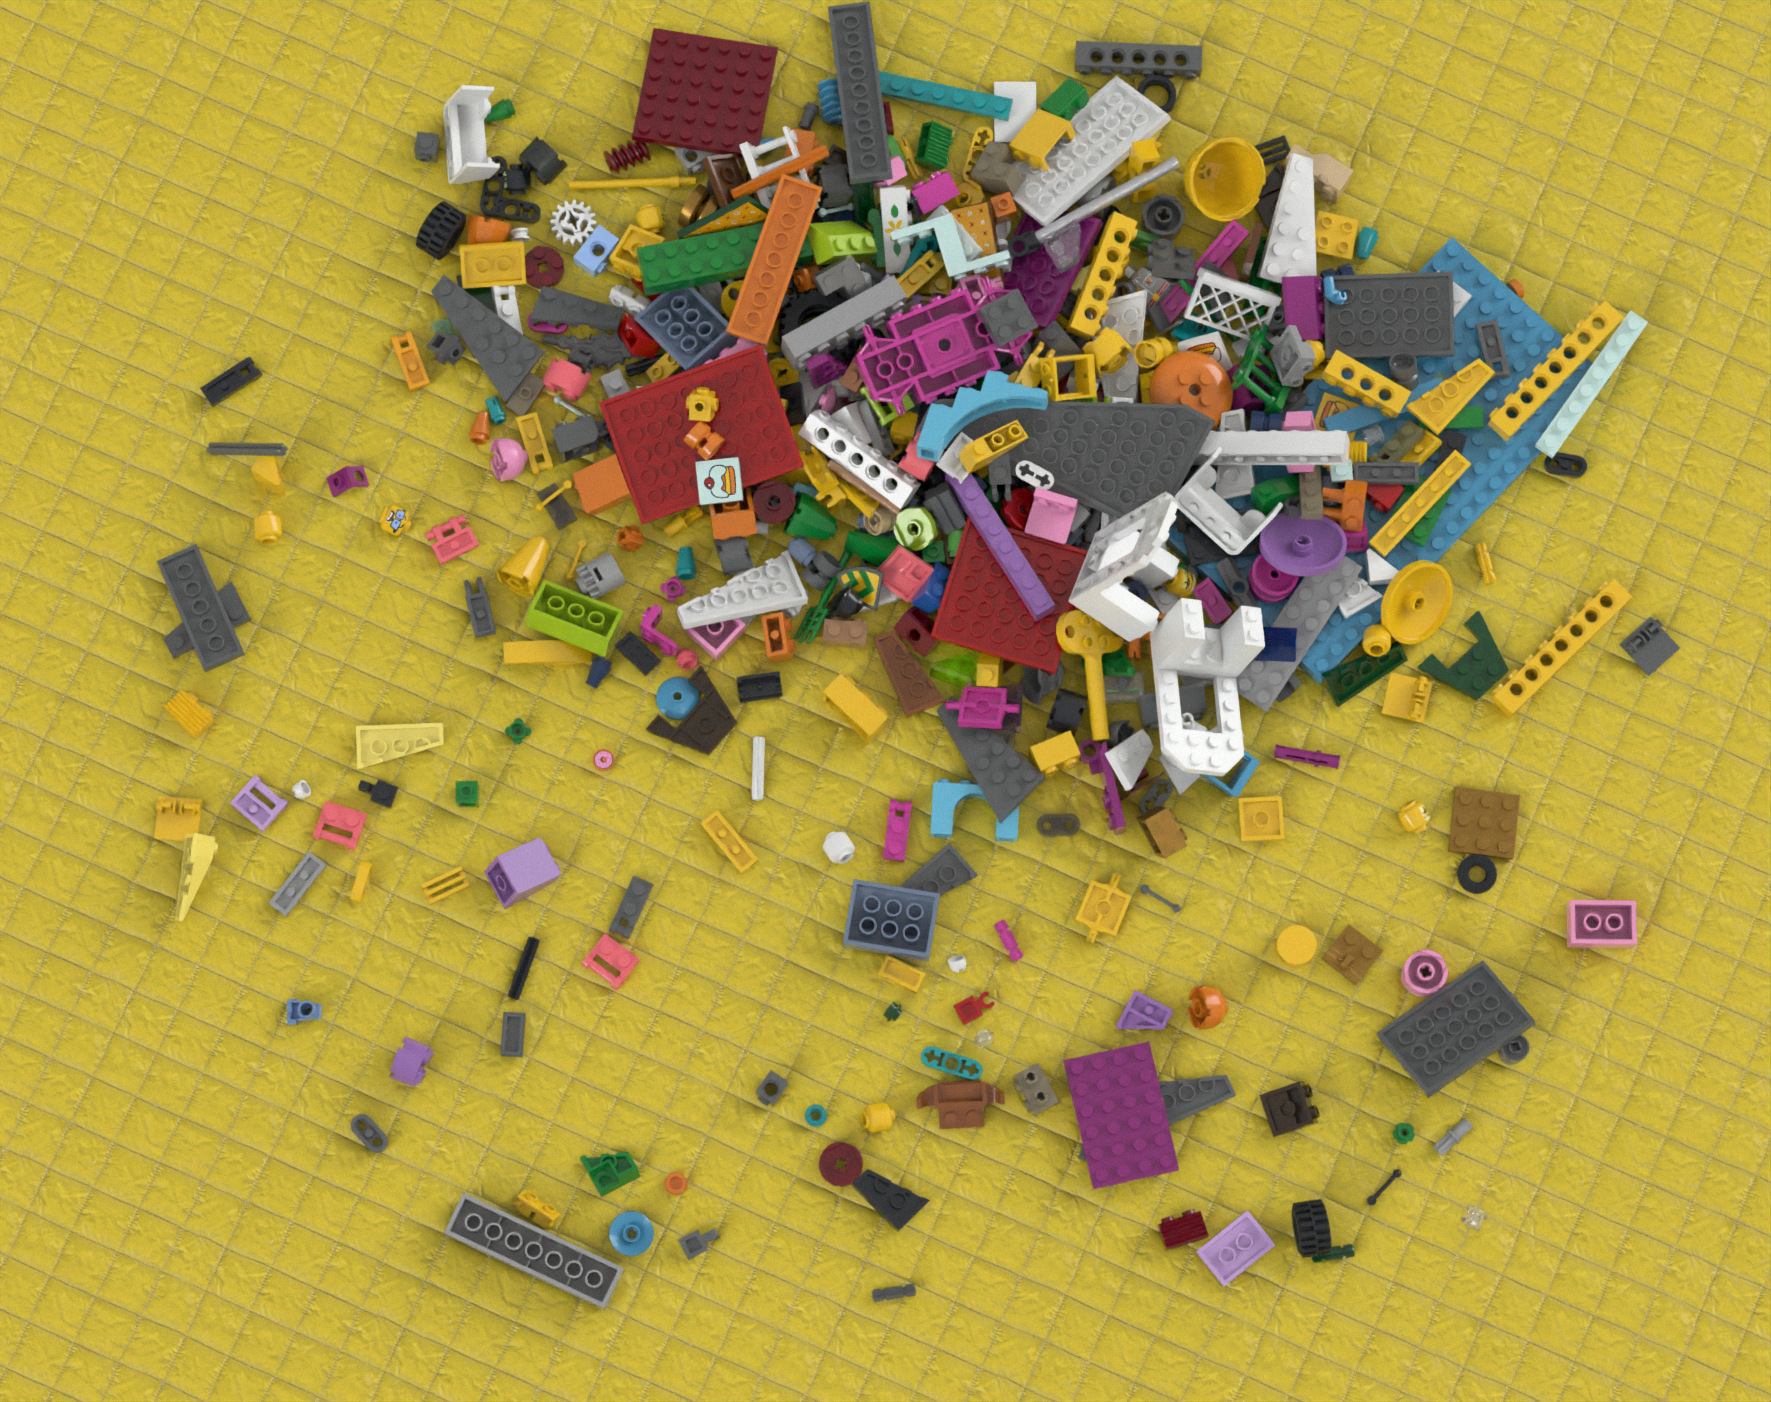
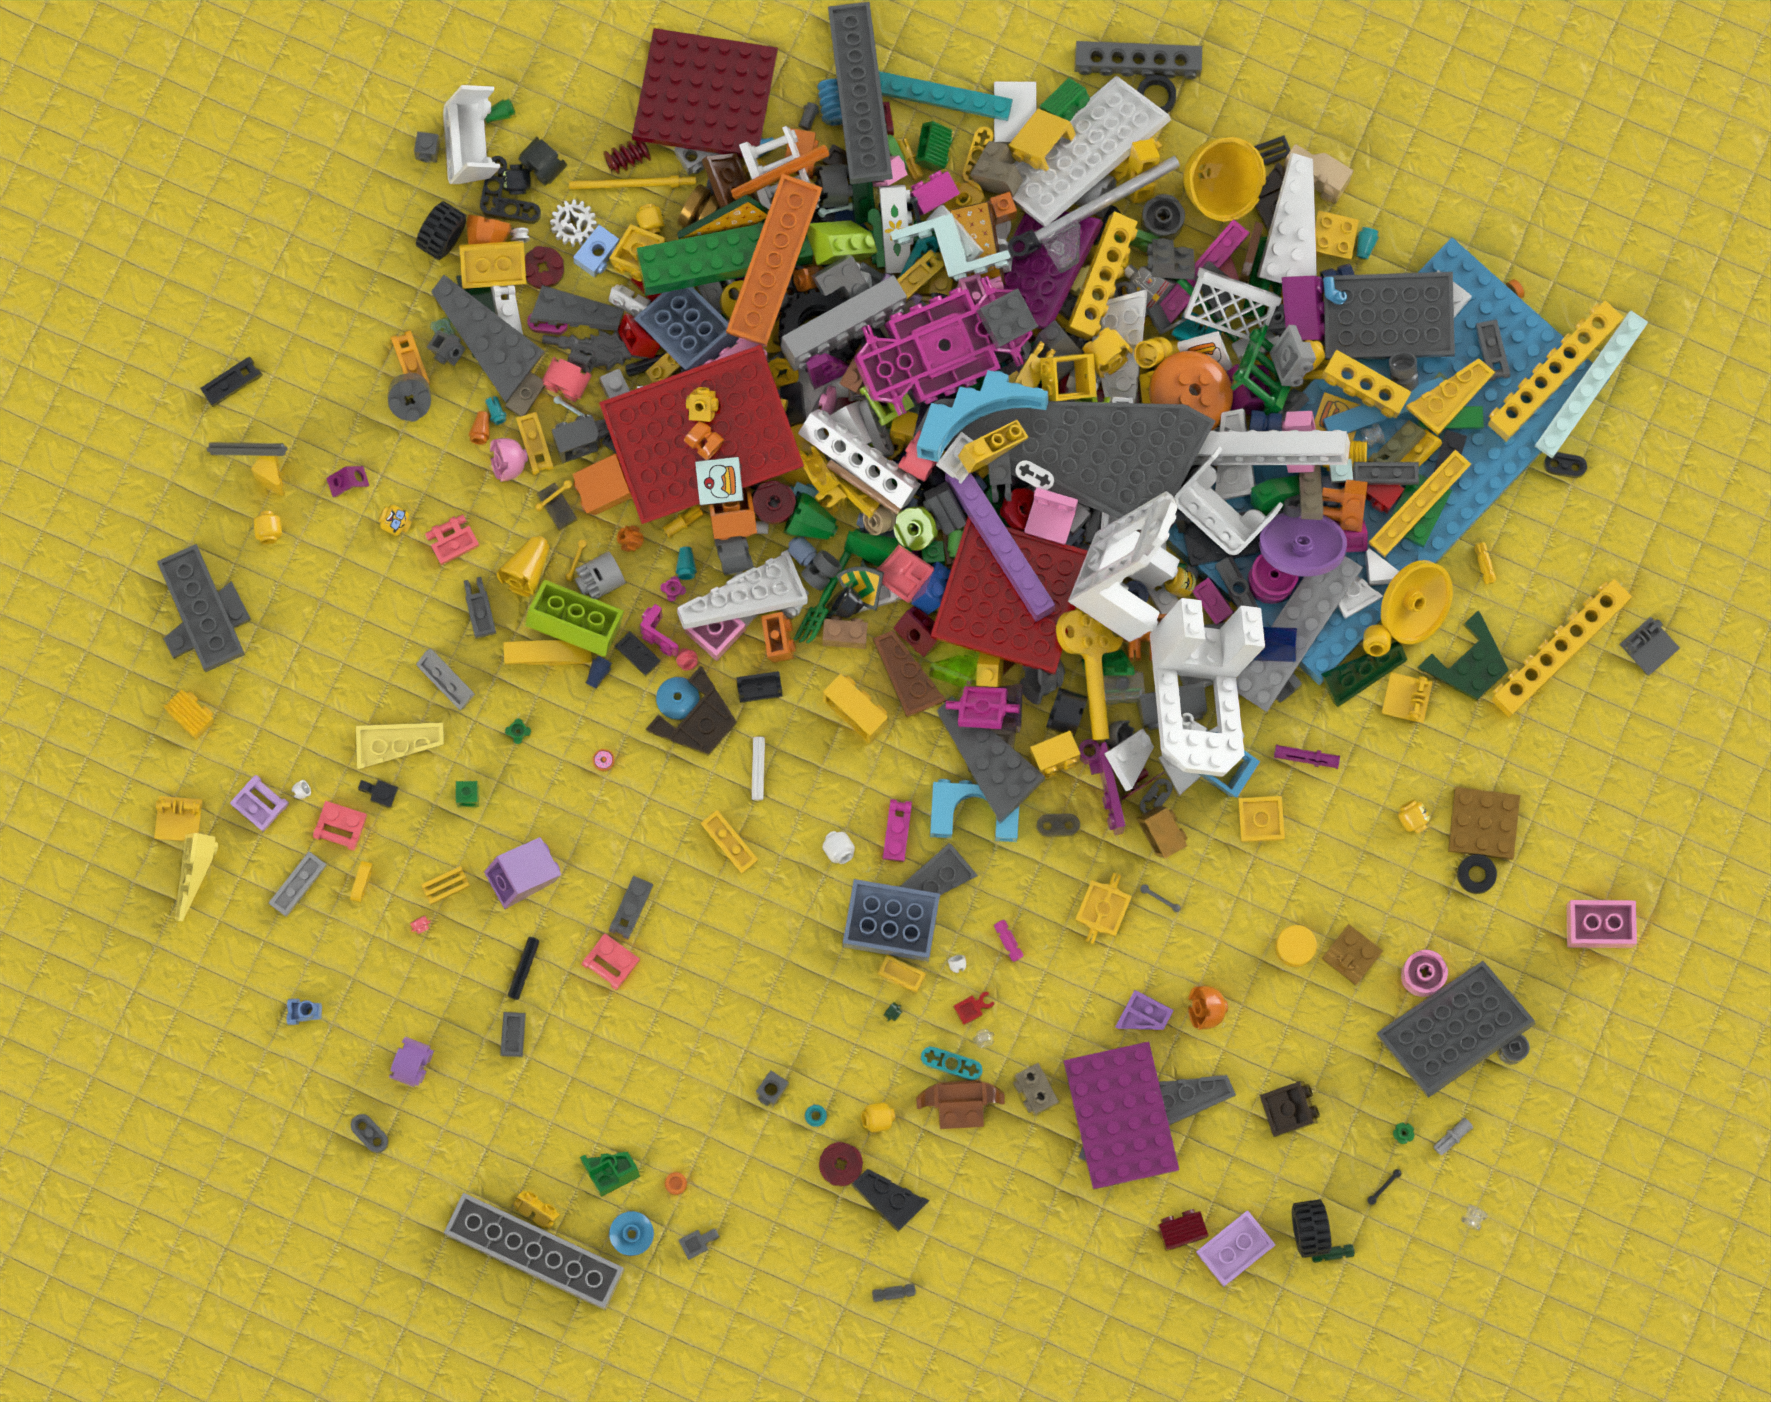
none -> dark grey brick [388,373,431,422]
none -> coral plate [410,915,431,934]
none -> light grey plate [416,648,475,710]

